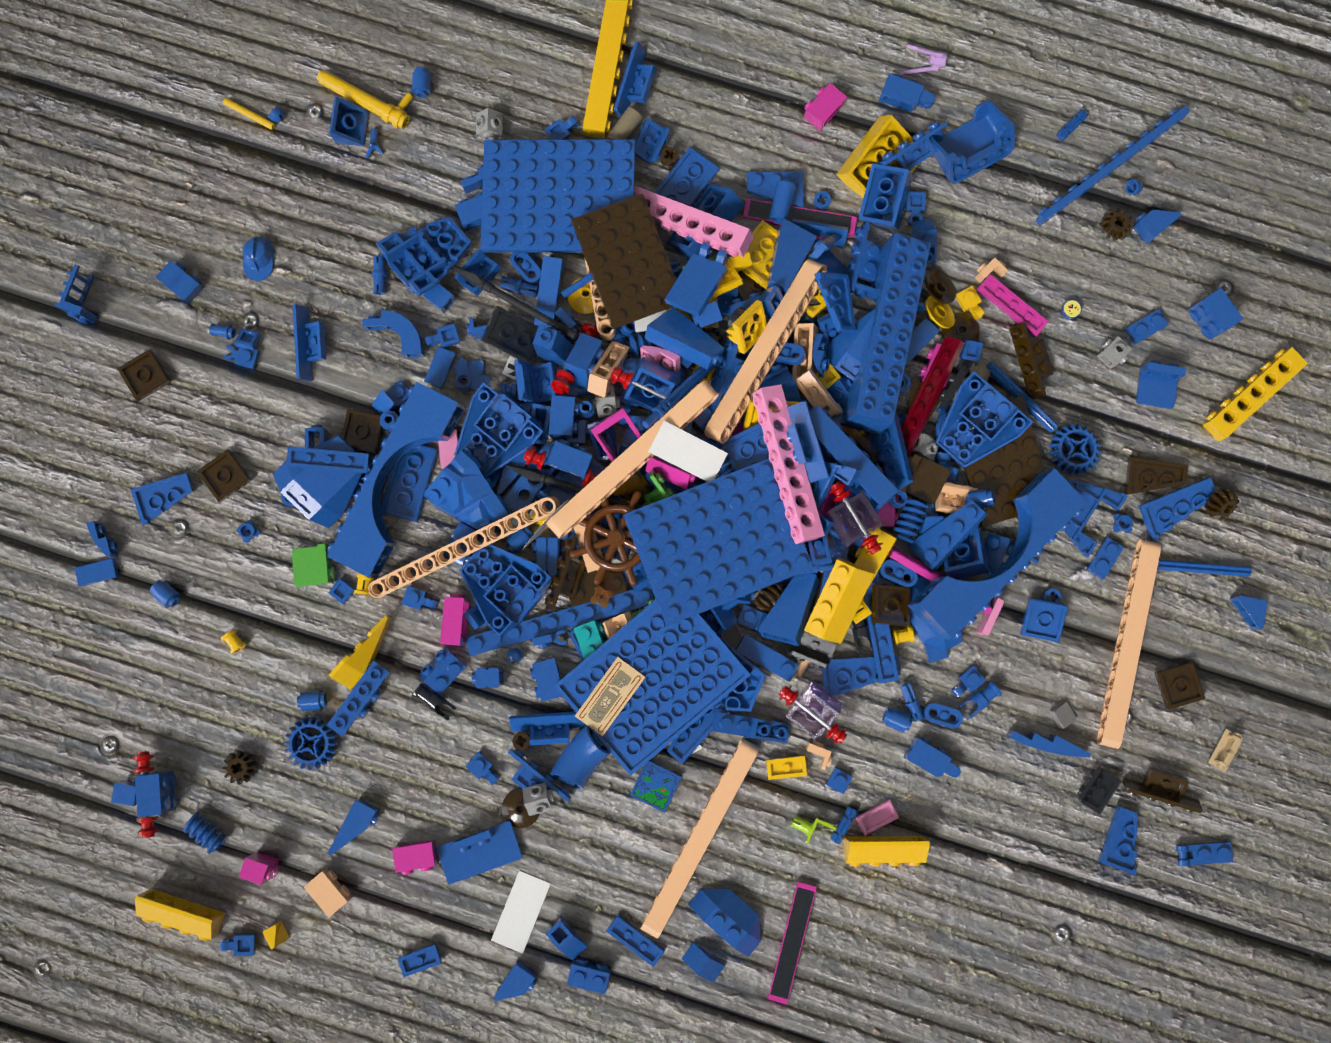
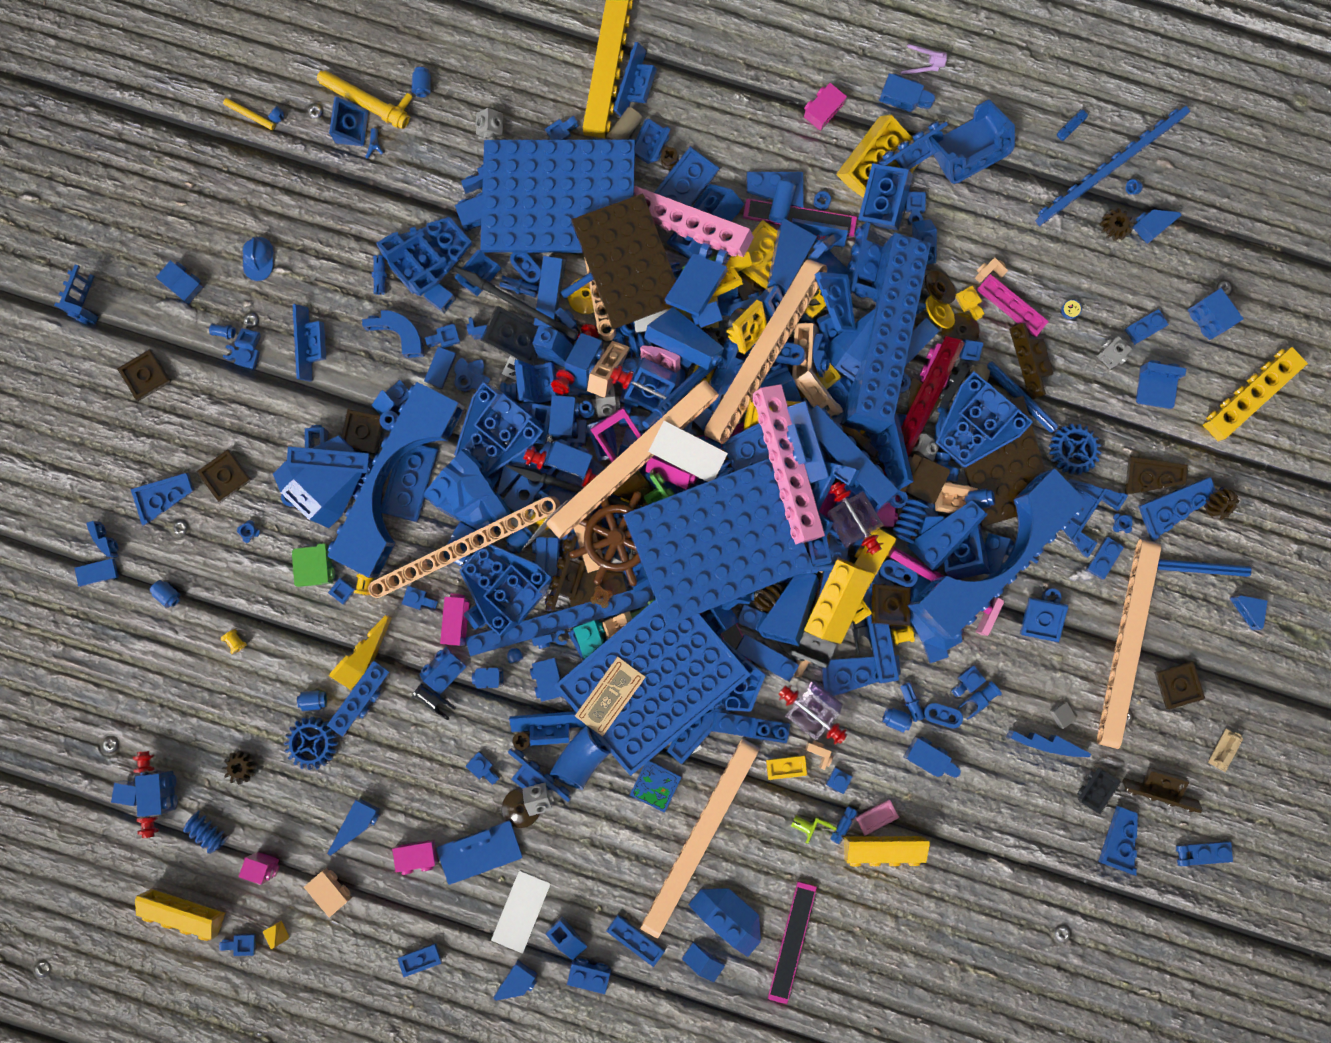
bright pink tile [438,429,458,469] -> none

